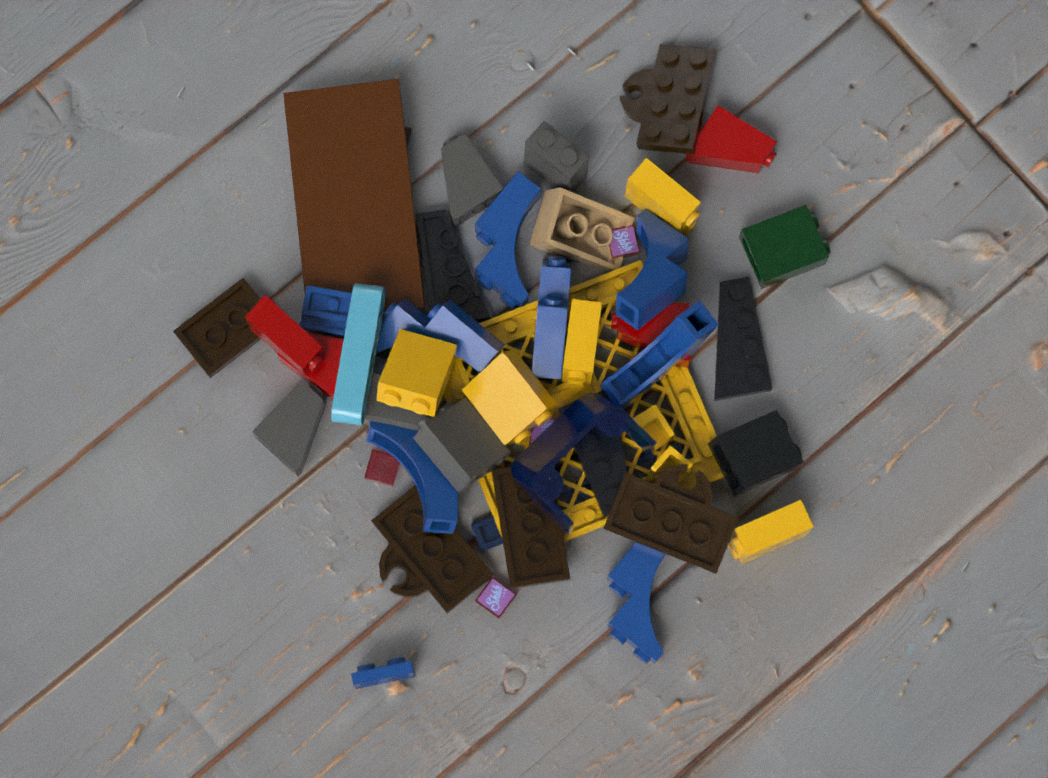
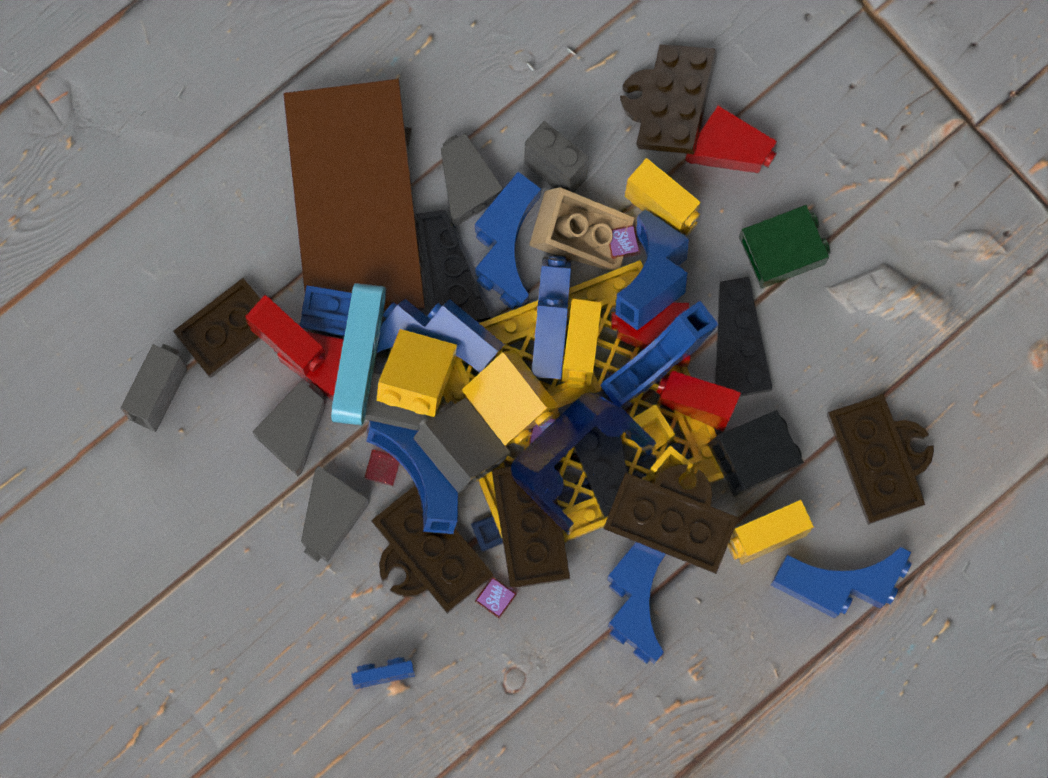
none -> dark grey brick [120,344,187,432]
none -> dark grey slope [301,466,369,562]
none -> red slope [656,371,741,432]
none -> blue arch [771,547,912,619]
none -> dark brown plate [827,394,934,525]

